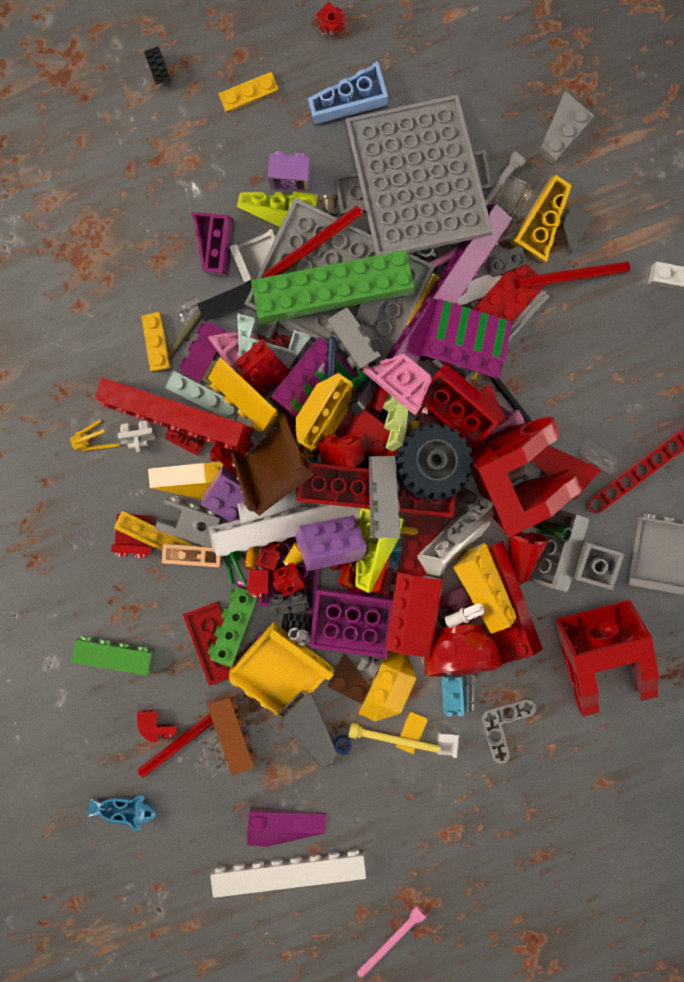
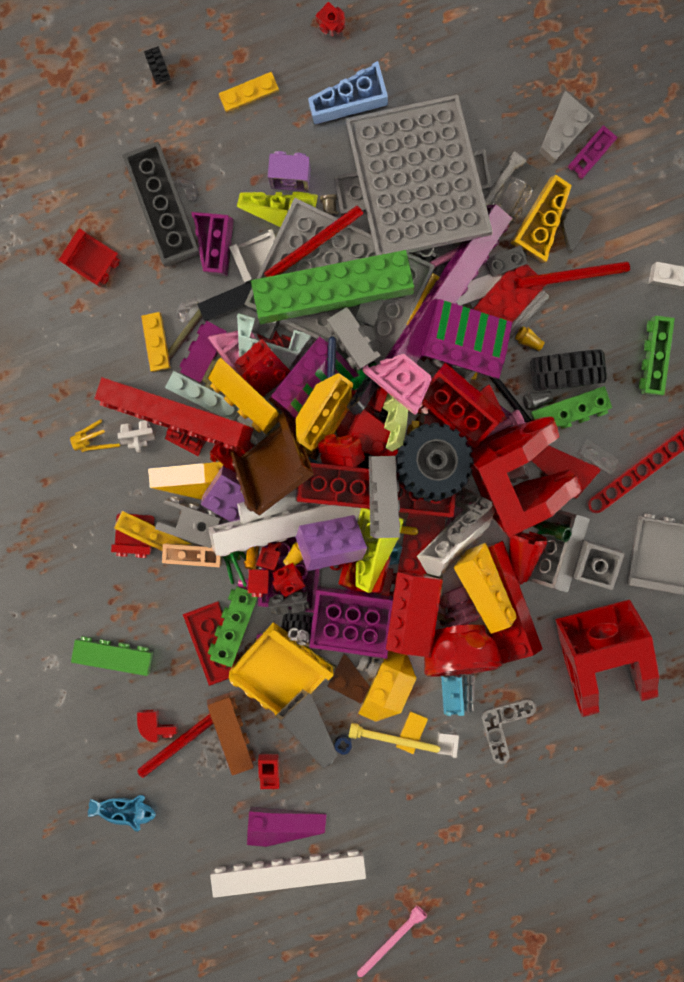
white axle [445,603,484,628] -> none
none -> red panel [58,228,120,287]
none -> dark grey brick [122,142,200,267]
none -> red brick [258,754,280,789]
none -> yellow cone [515,326,545,352]
none -> dark grey cone [523,391,553,411]
none -> black tyre [530,349,607,391]
none -> bright green brick [530,386,612,430]
none -> magenta plate [568,125,618,179]
none -> bright green brick [639,316,675,397]

